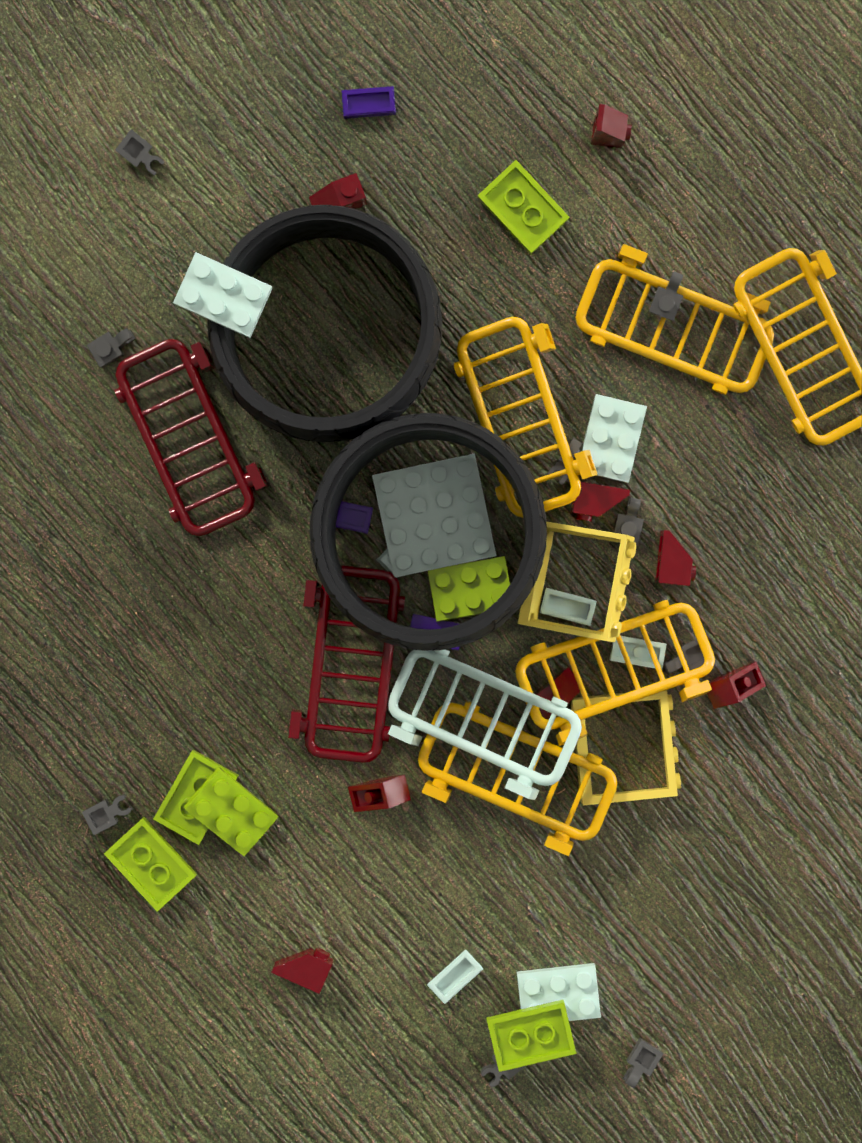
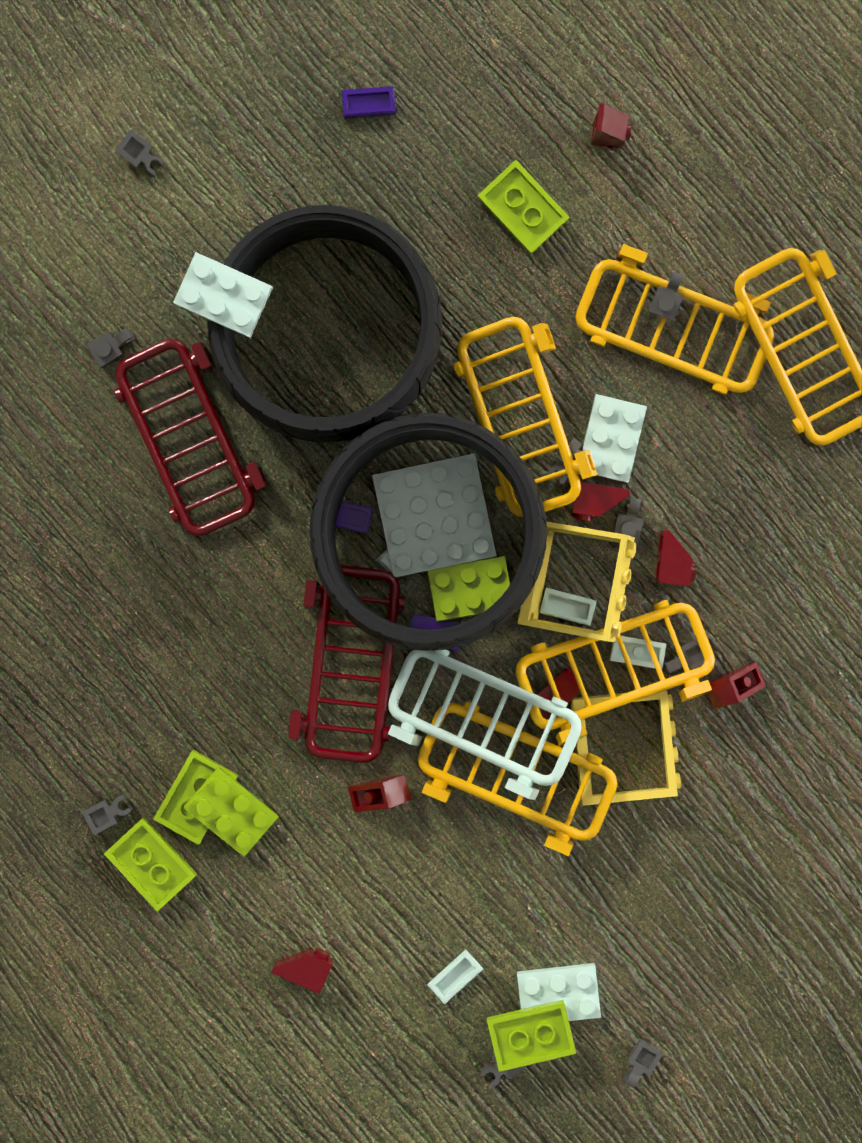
dark red slope [309,173,367,209] -> none

